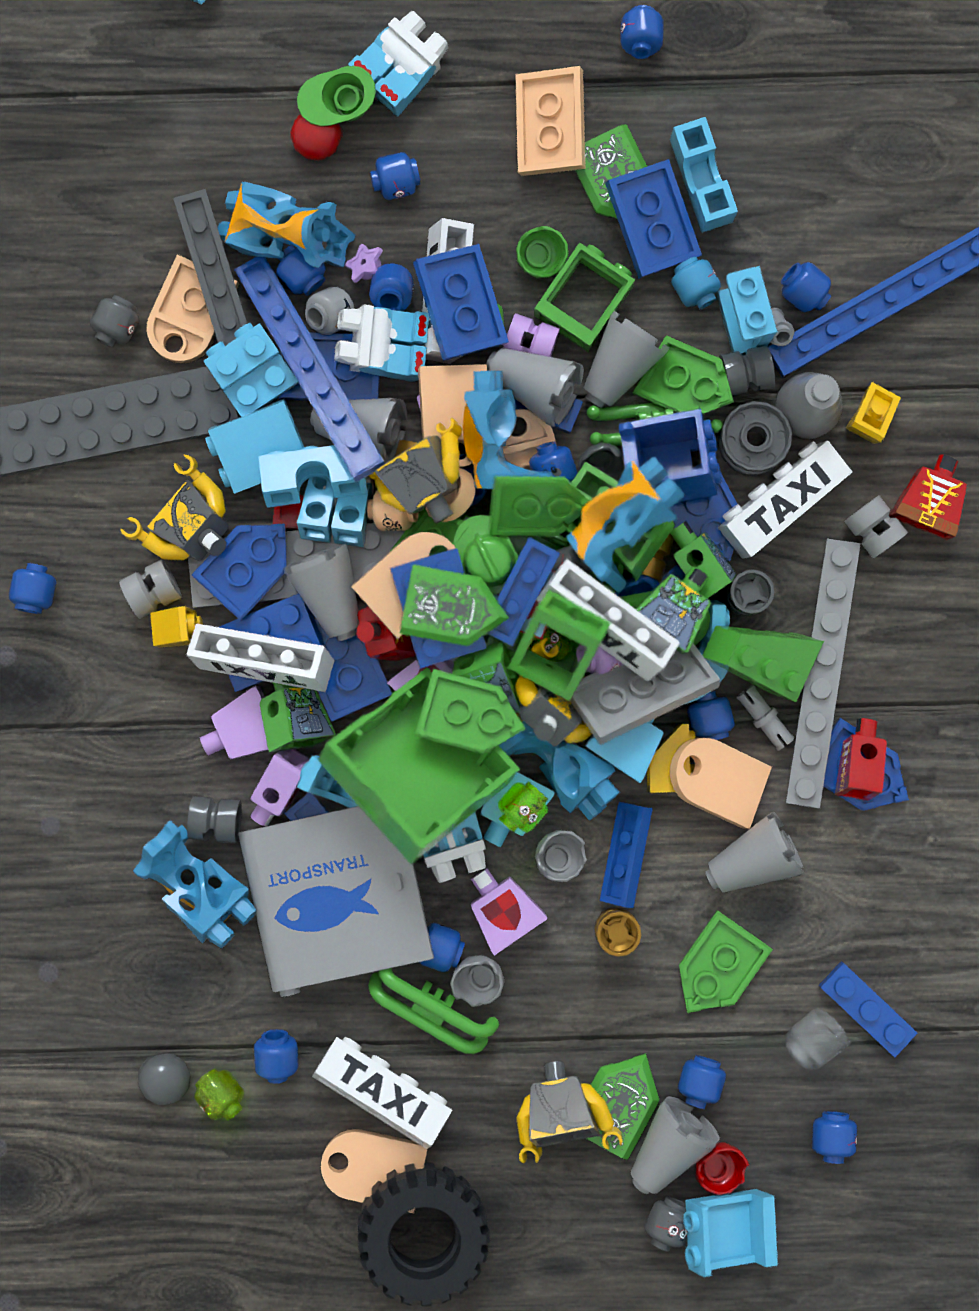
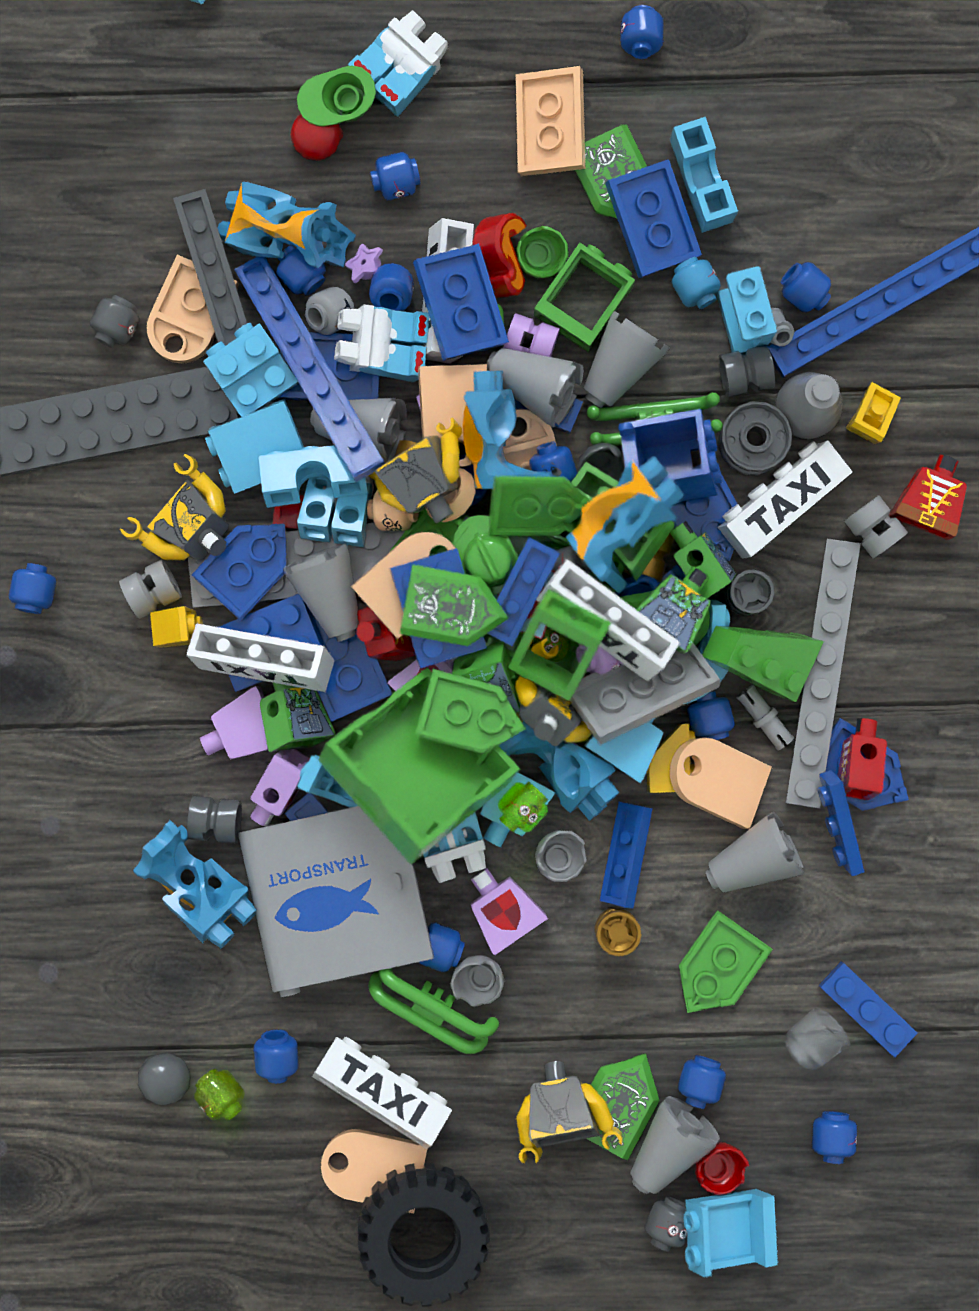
bright green tile [633,335,734,414] -> none
none -> red animal [472,213,527,299]
none -> blue plate [818,770,864,876]

